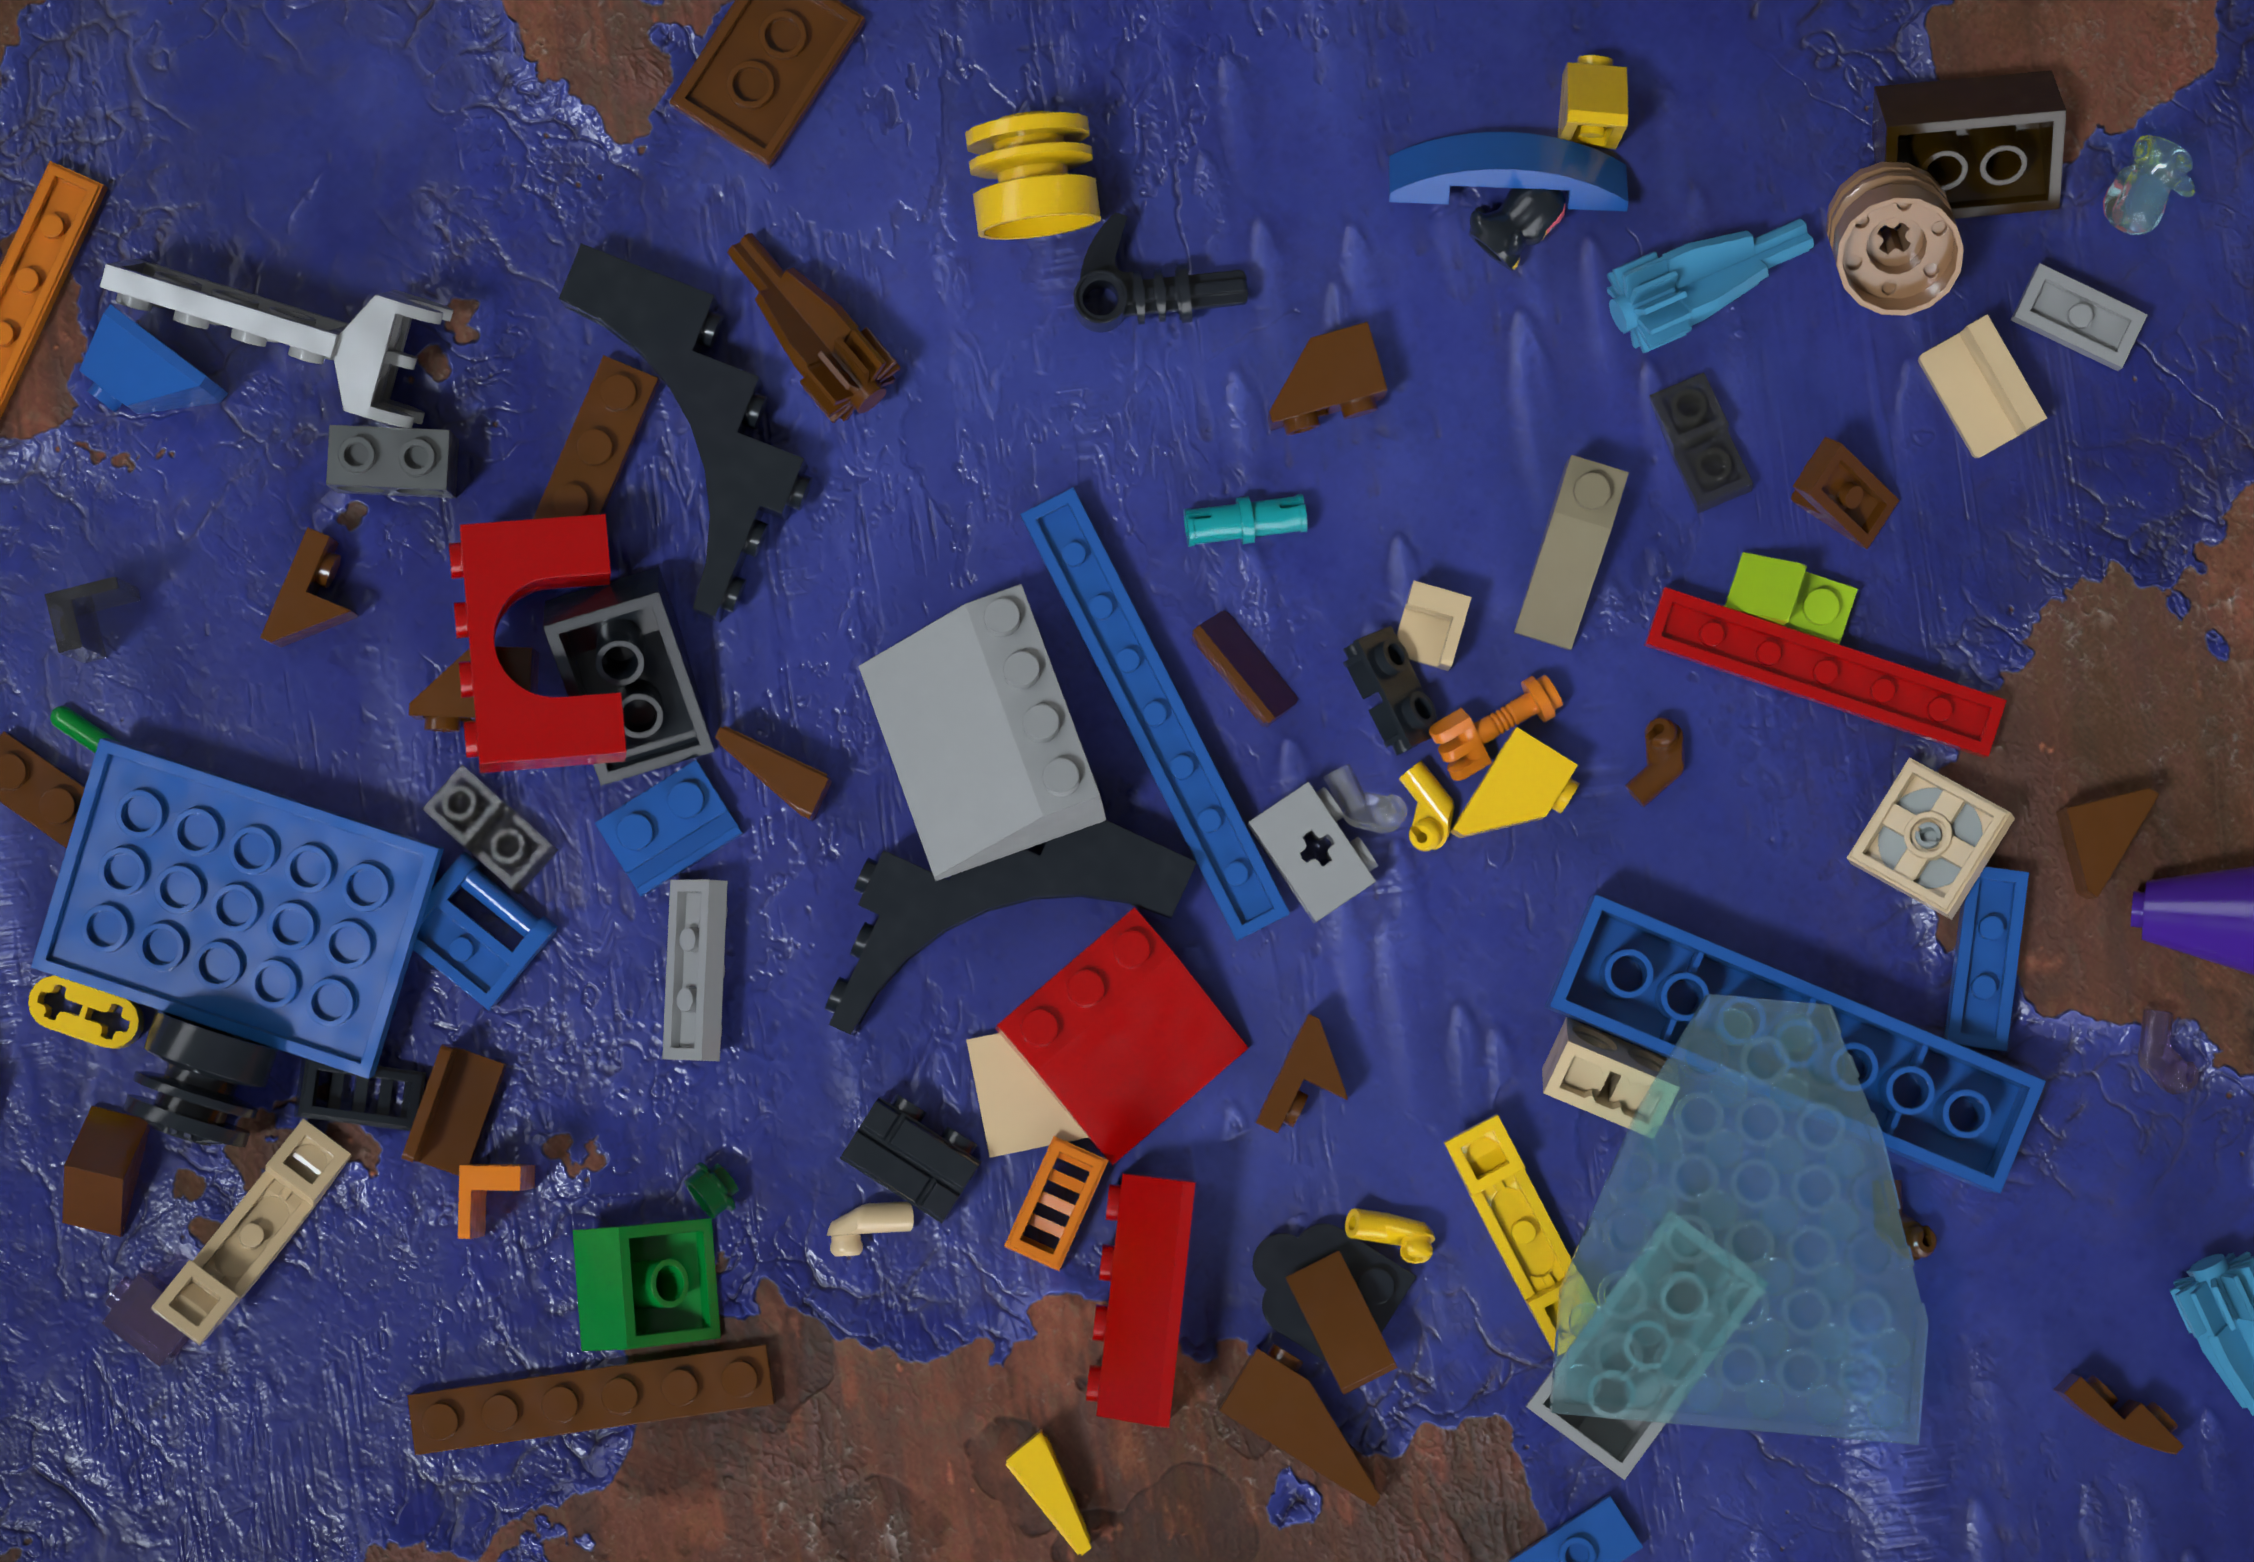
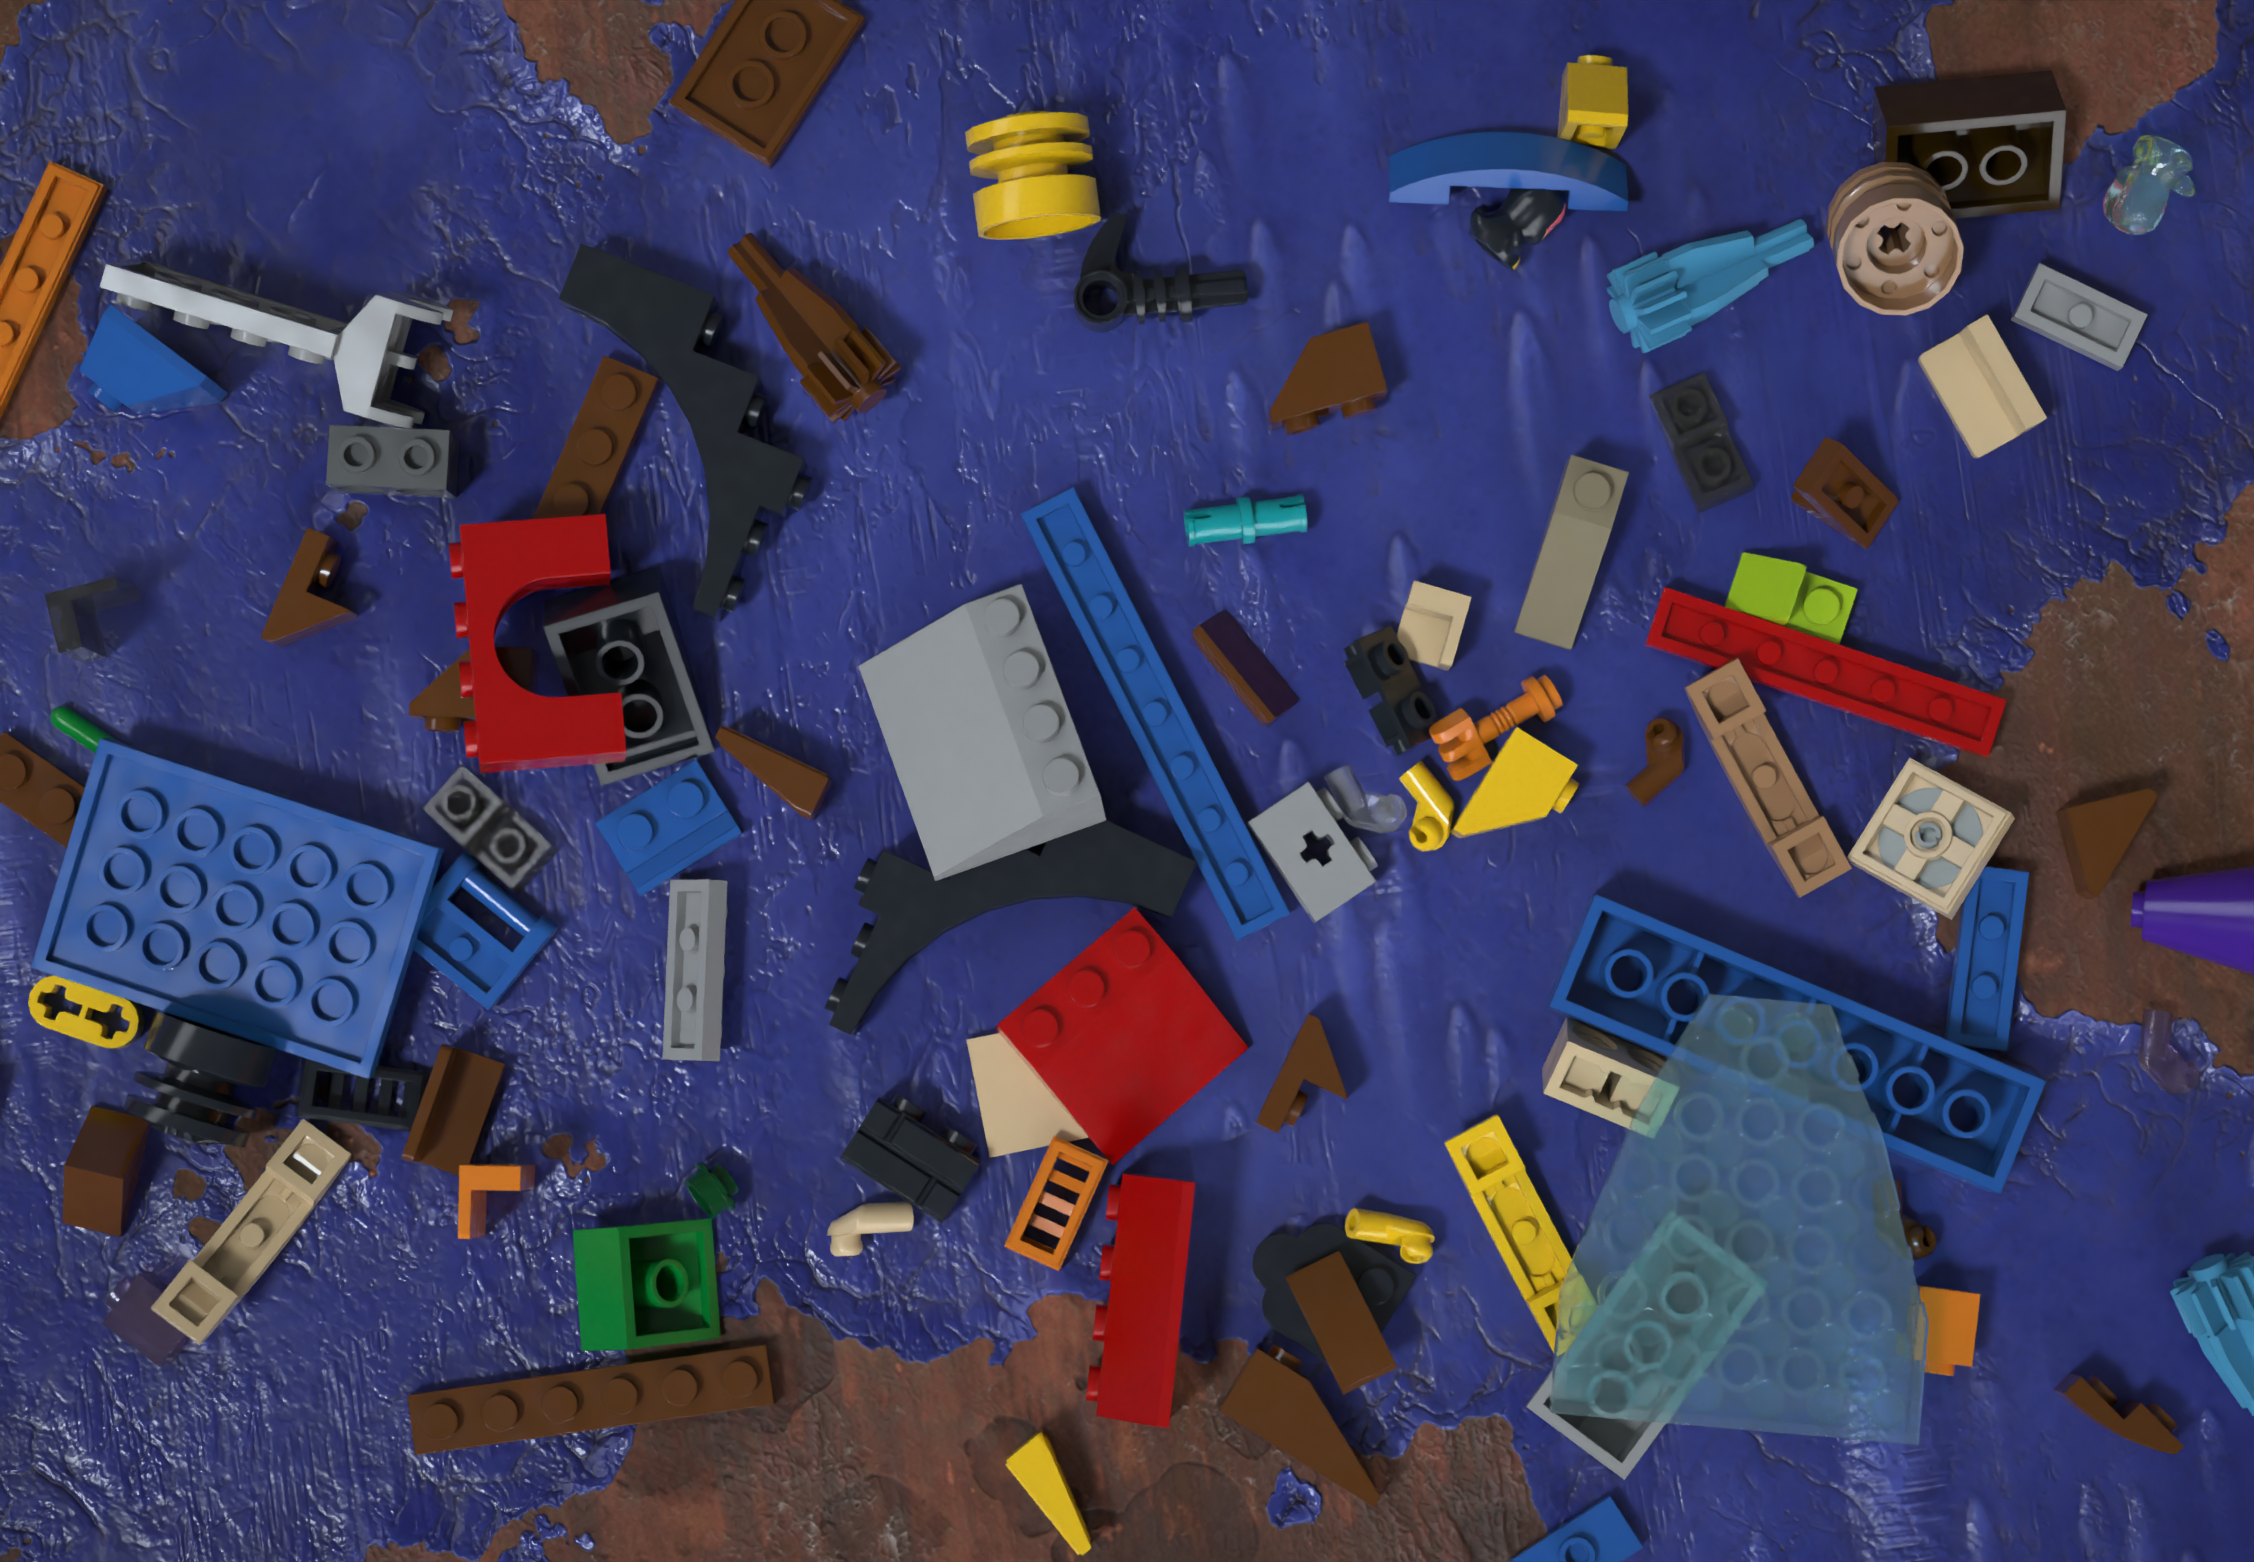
none -> medium nougat slope [1684,658,1852,898]
none -> orange brick [1903,1284,1981,1376]

